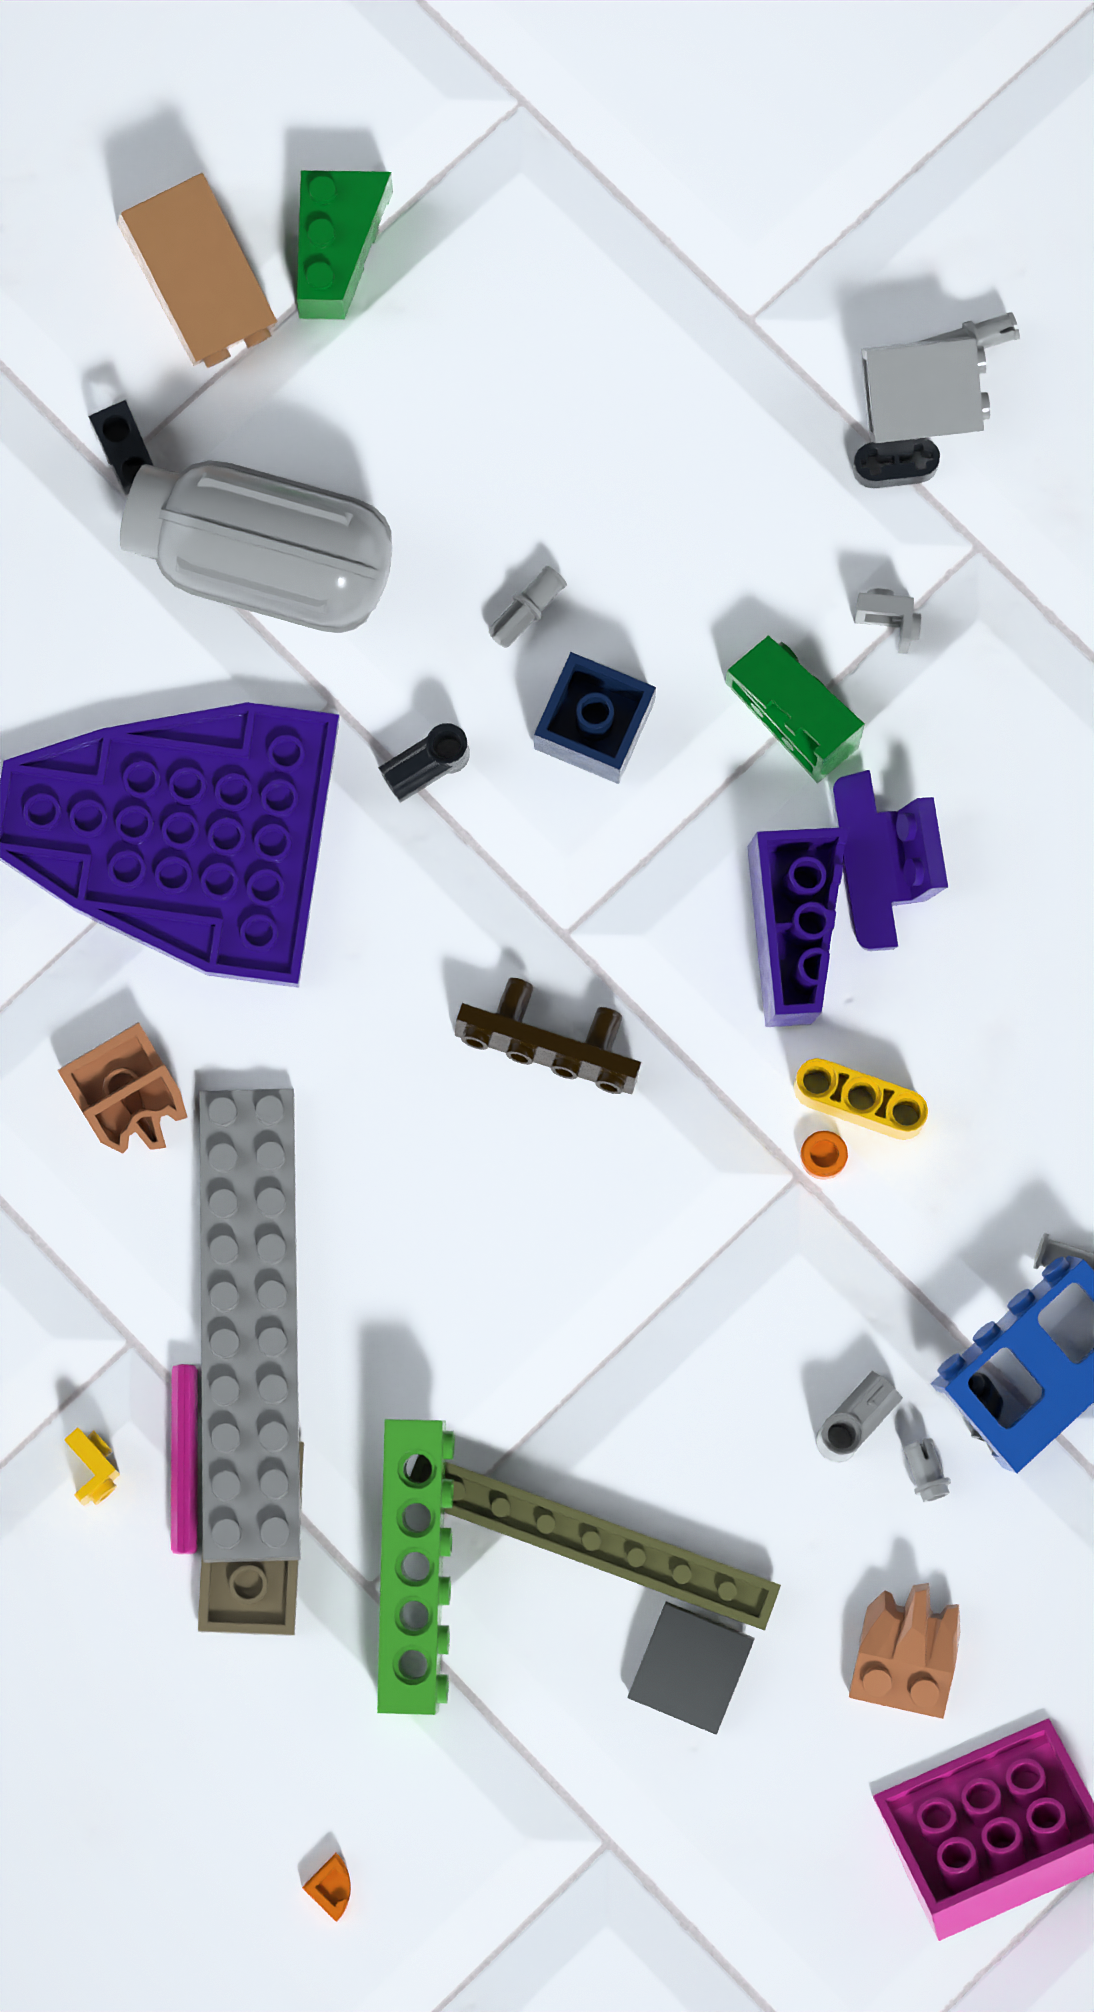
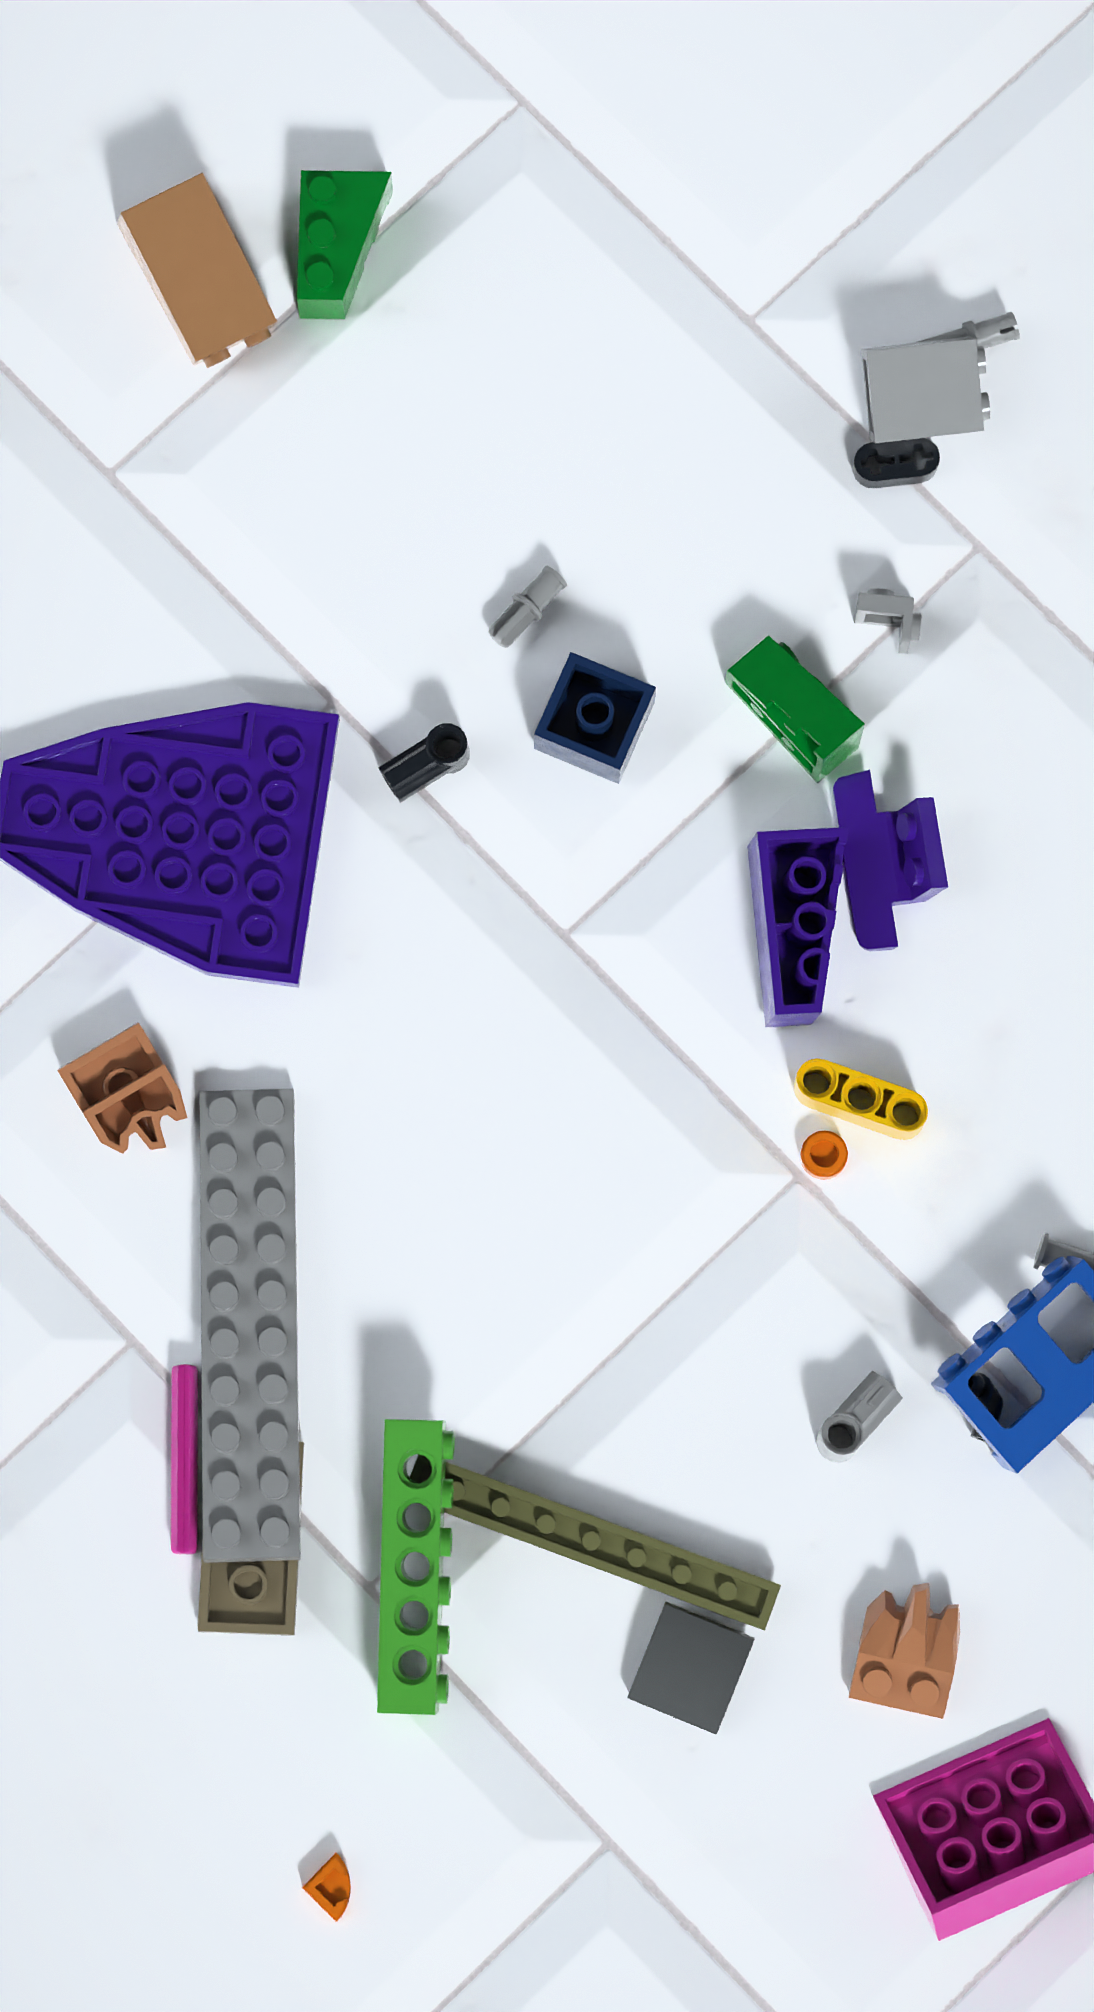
yellow bracket [64,1427,120,1506] -> none
black leg [88,399,154,495] -> none
light grey piece [120,460,393,634] -> none
dark brown plate [454,977,641,1095] -> none
light grey pin [903,1438,951,1503] -> none

